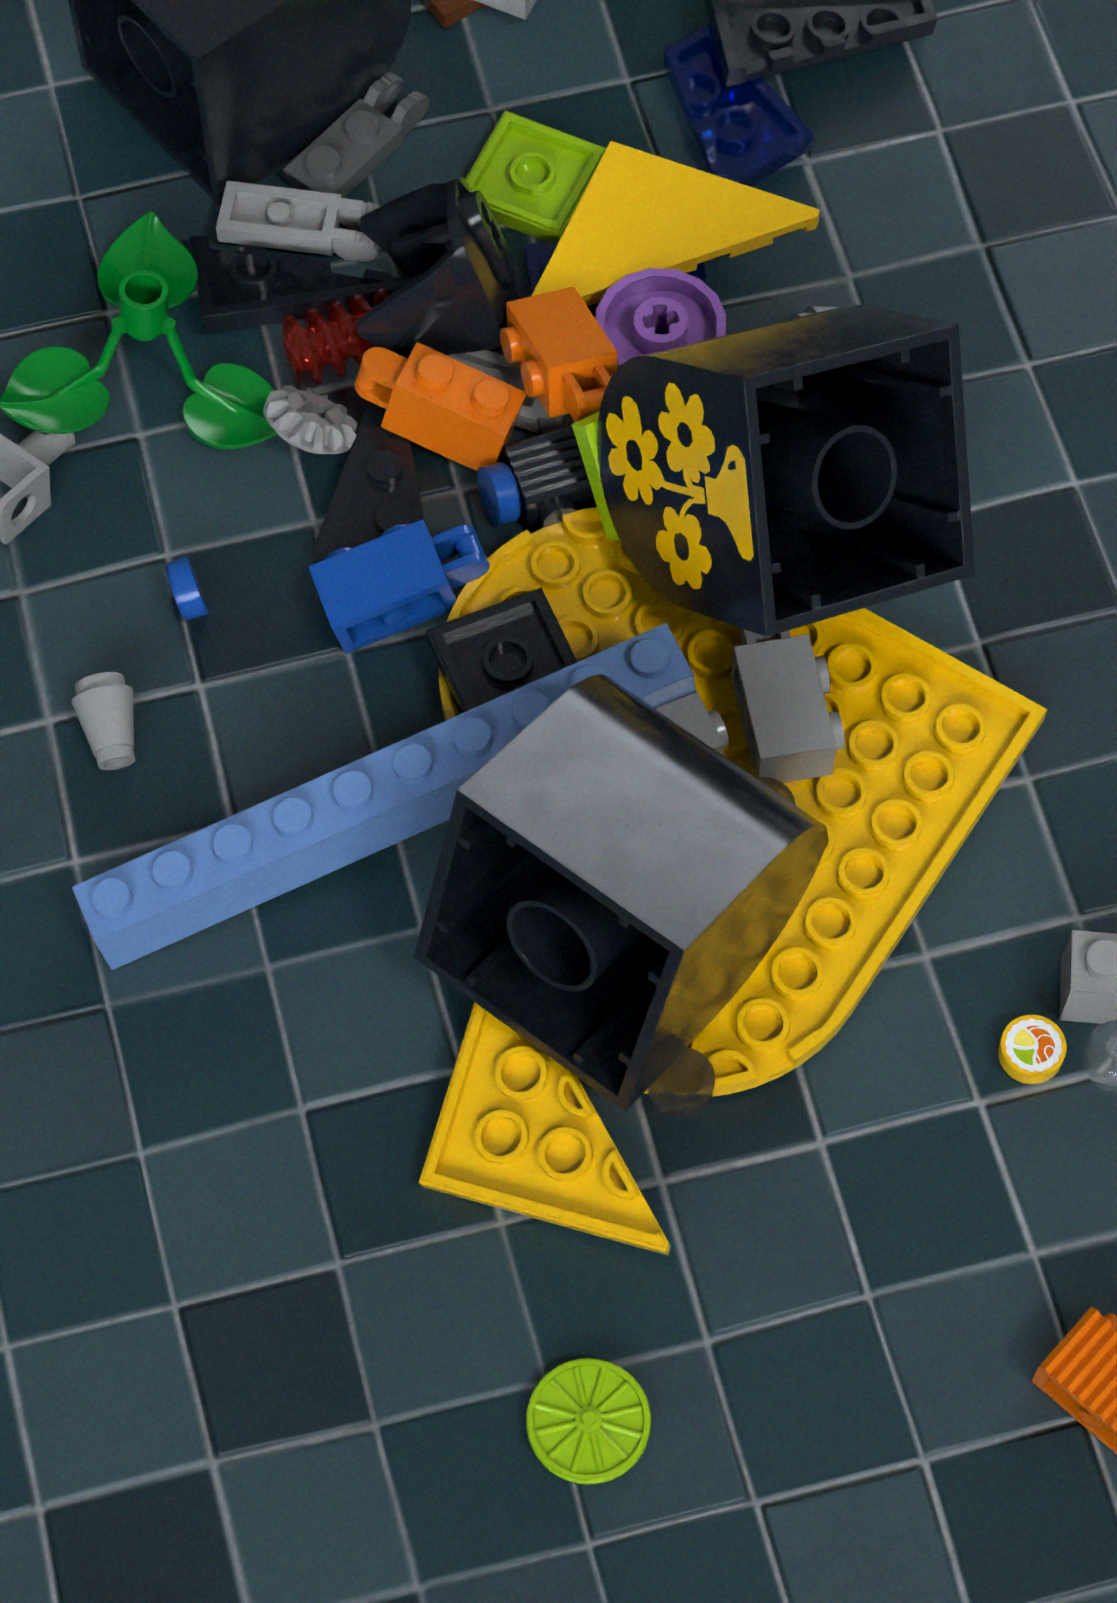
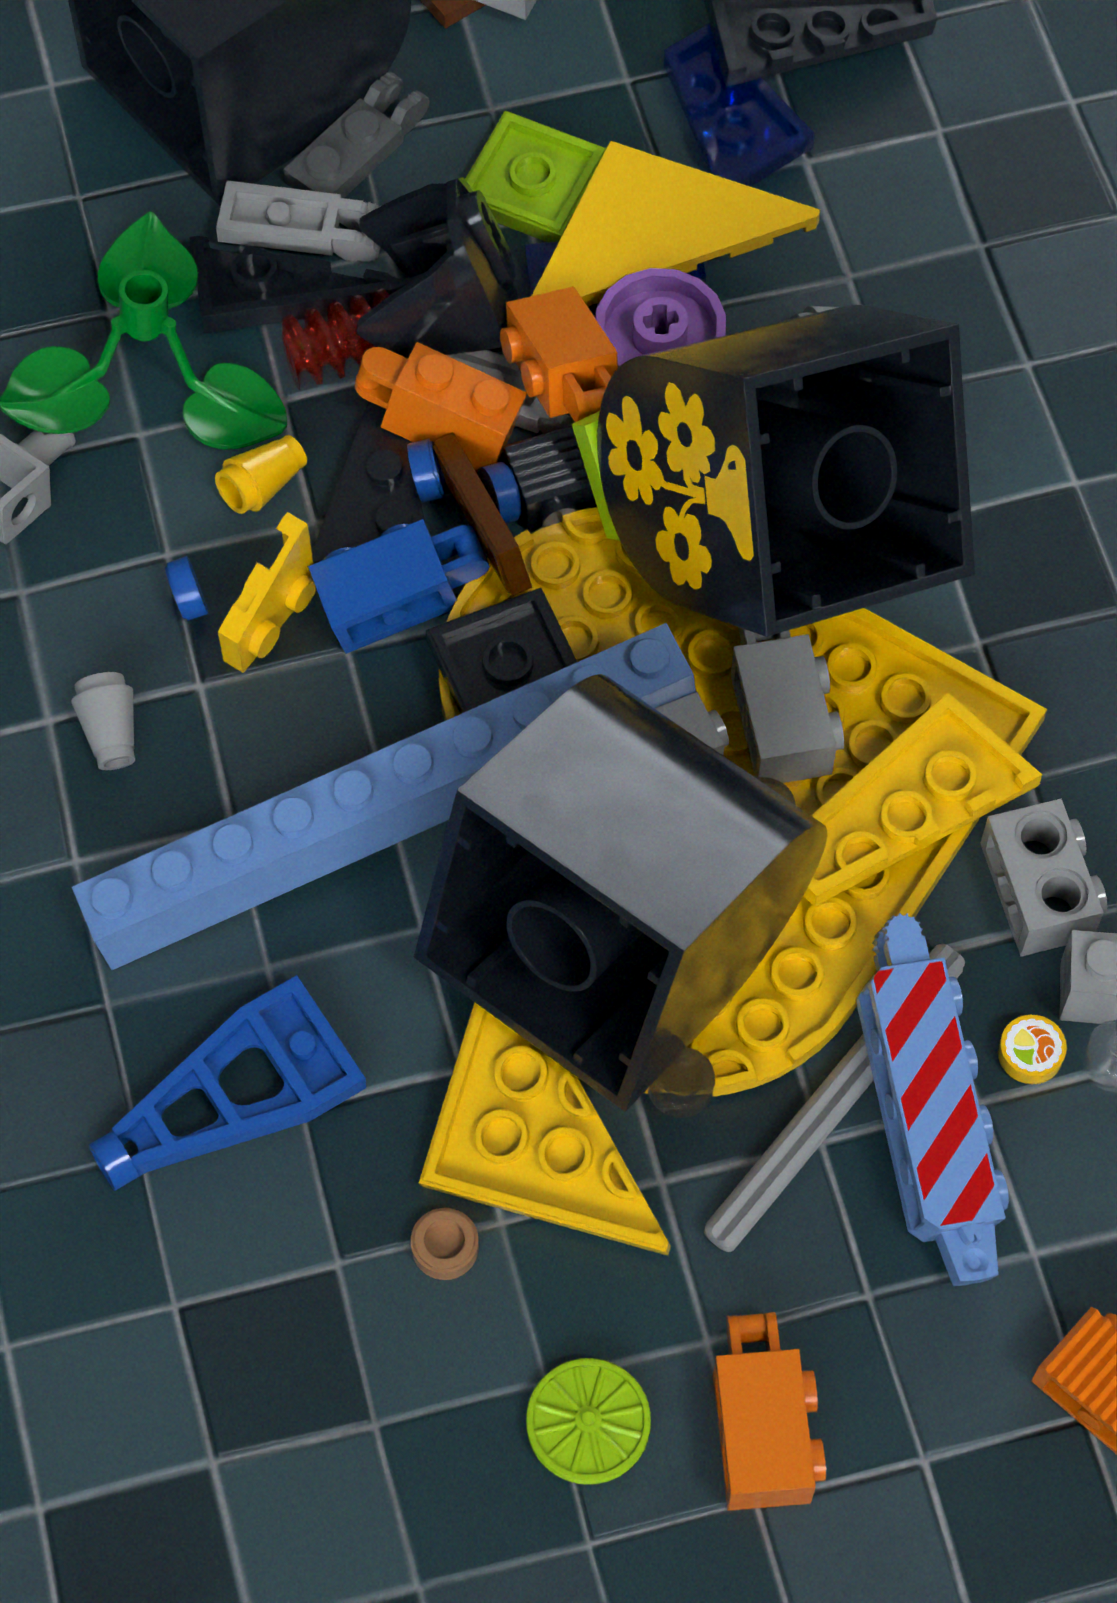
light grey gear [263,385,358,454] -> none
none -> blue plate [88,975,366,1191]
none -> yellow cone [215,435,307,514]
none -> yellow wing [218,512,316,673]
none -> blue tile [407,439,446,503]
none -> medium nougat tile [411,1208,479,1280]
none -> reddish brown tile [433,432,532,596]
none -> light grey axle [704,944,965,1253]
none -> orange brick [713,1312,826,1511]
none -> yellow wing [803,693,1042,906]
none -> medium blue hinge [856,913,1009,1286]
none -> light grey brick [980,798,1108,957]

